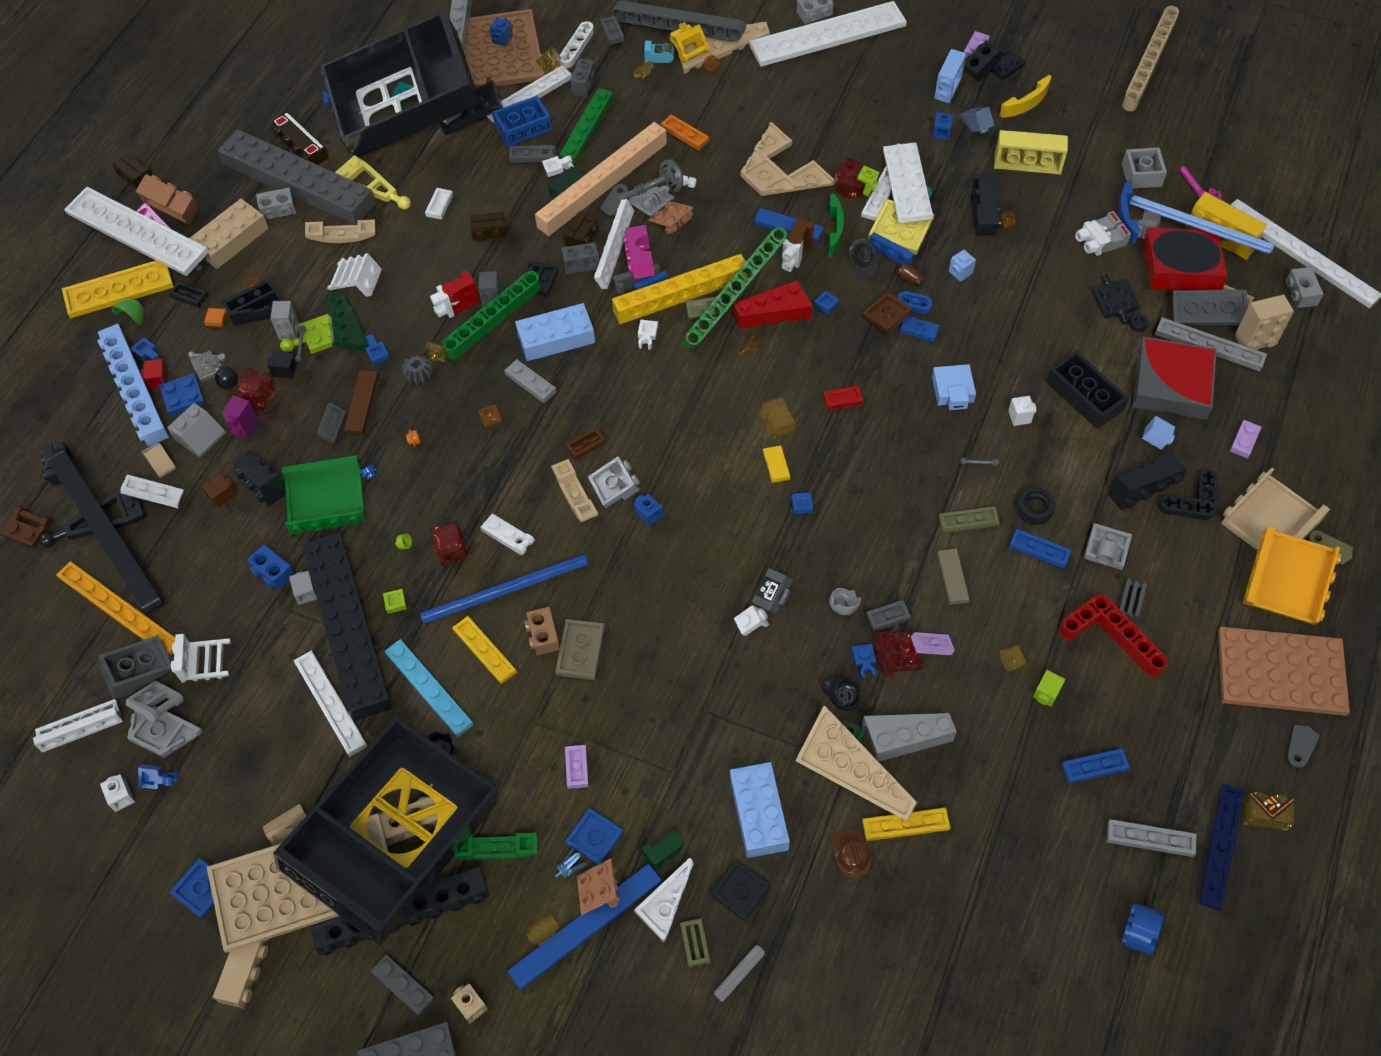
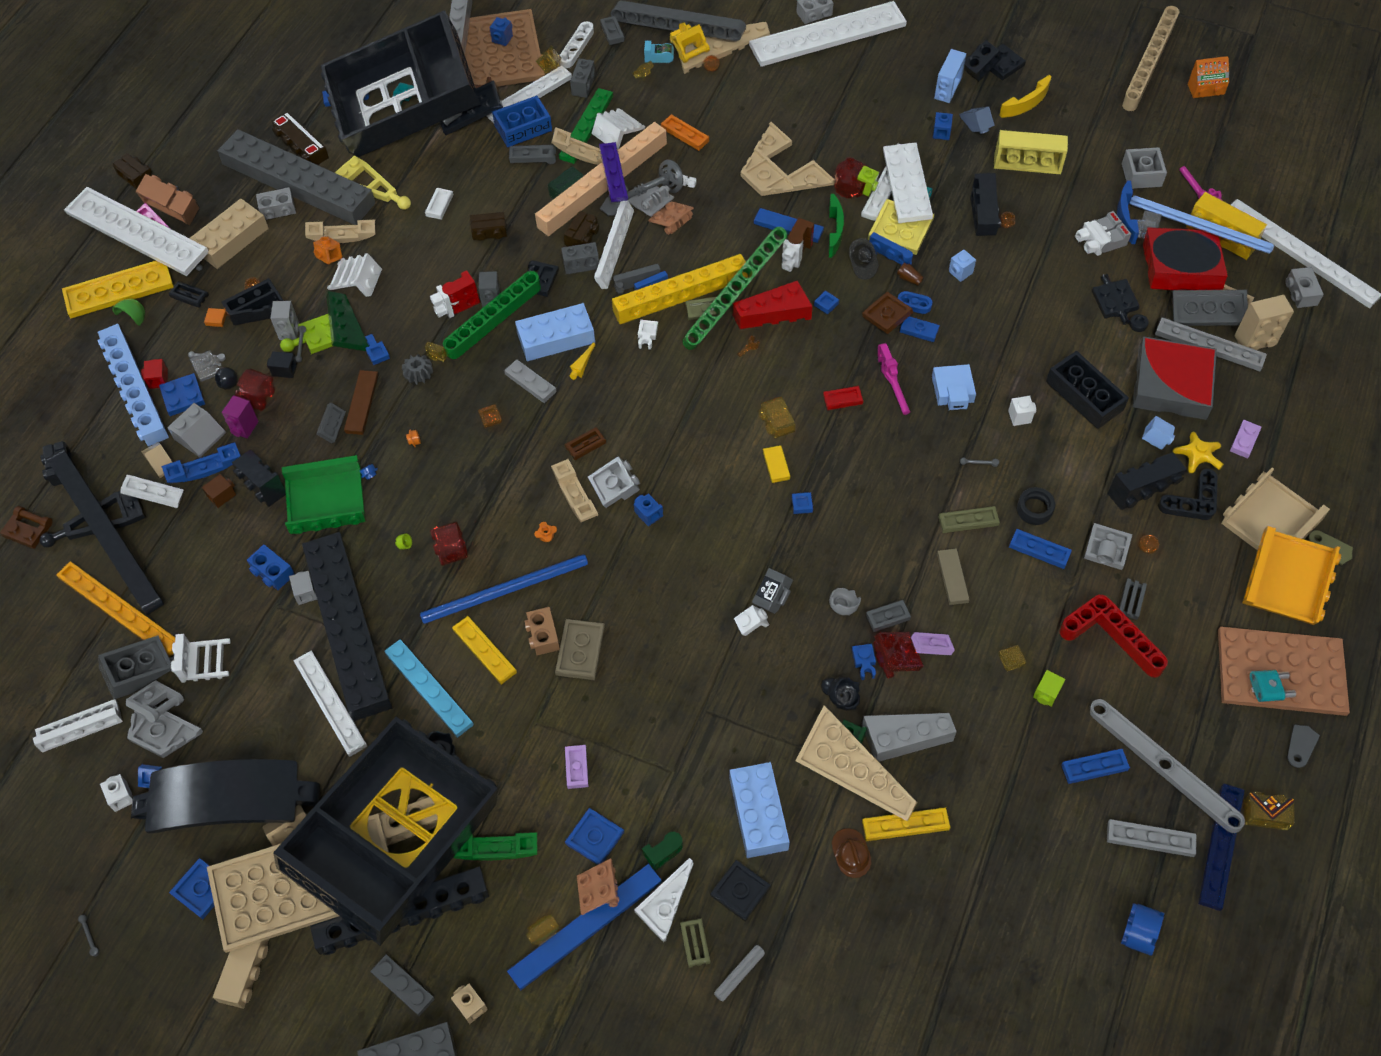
blue plate [130,338,159,361] -> none
lime plate [383,589,407,614] -> none
white plate [481,514,535,555] -> none
white plate [542,156,574,177] -> none
flat silver piece [555,847,587,879] -> none
dark pink arch [623,225,655,279] -> none
lavender plate [964,31,990,57] -> none
none -> dark grey hinge [78,915,100,957]
none -> black panel [131,759,320,833]
none -> blue slope [161,442,240,483]
none -> orange brick [313,236,342,264]
none -> orange plate [534,522,557,542]
none -> tan slope [551,127,602,165]
none -> yellow piece [570,343,595,380]
none -> white plate [592,108,645,149]
none -> dark purple tile [599,142,628,202]
none -> dark pink piece [878,343,910,415]
none -> light grey beam [1090,699,1245,833]
none -> clear orange plate [1139,535,1159,553]
none -> yellow animal [1173,432,1224,473]
none -> orange slope [1187,56,1229,98]
none -> teal piece [1250,670,1296,702]

